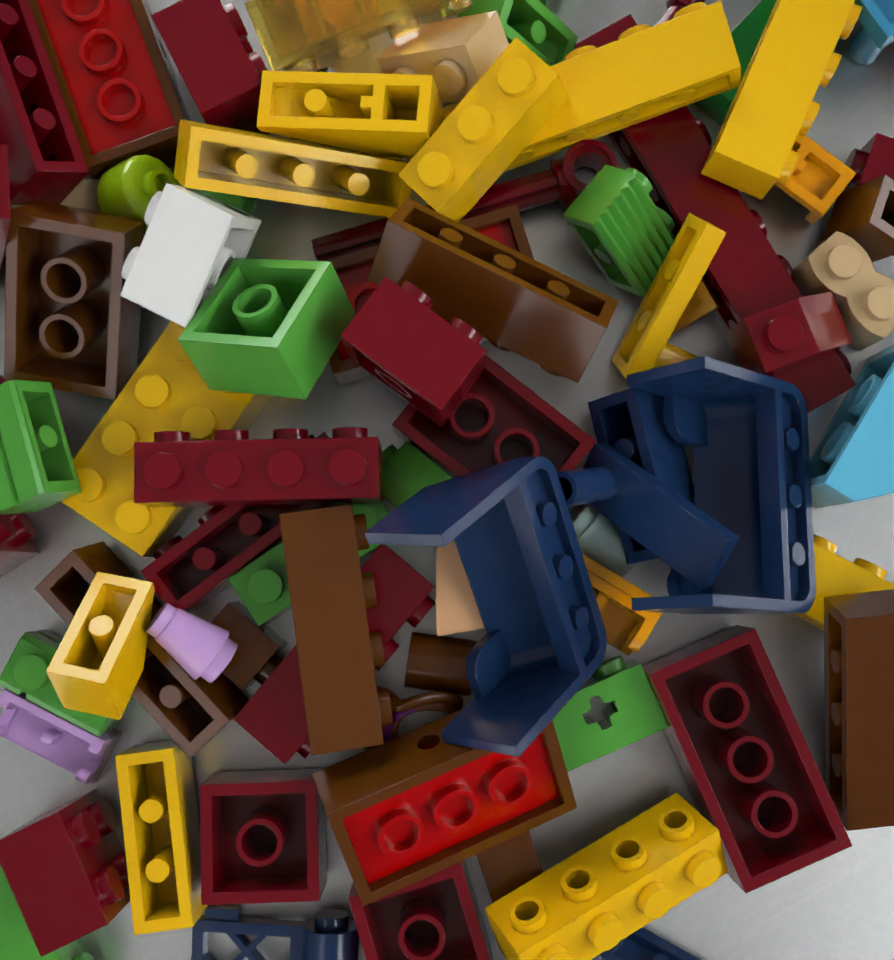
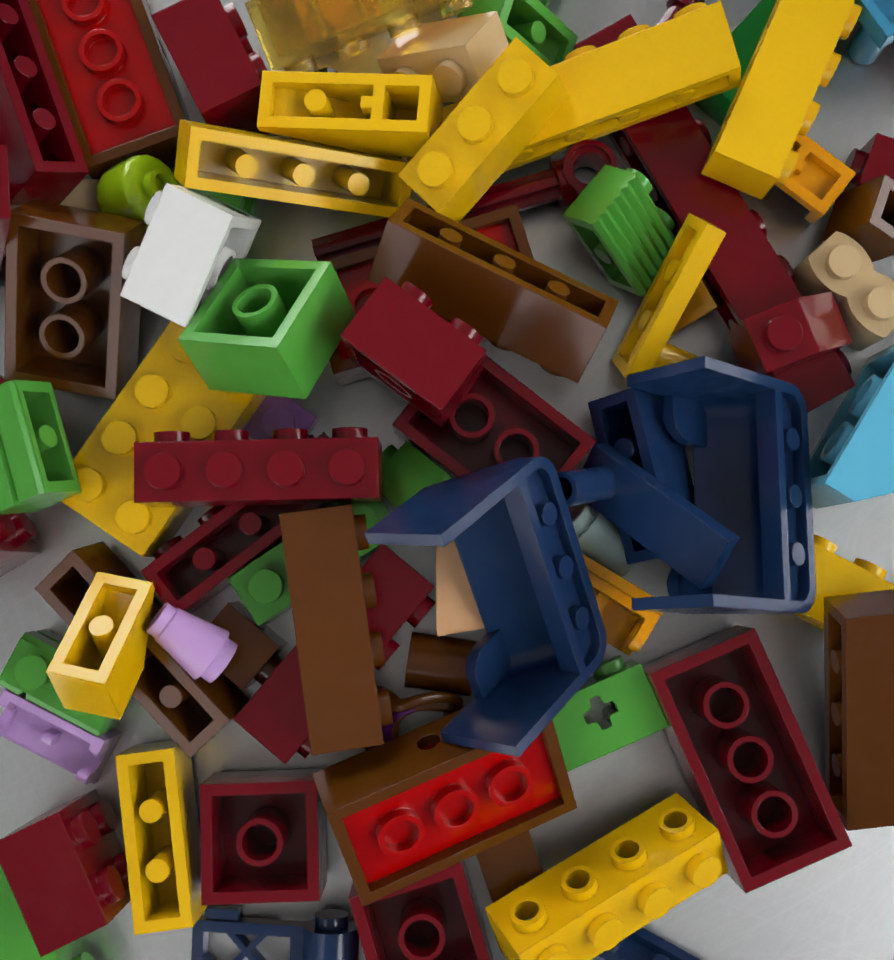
none -> medium lavender plate [243,395,319,439]

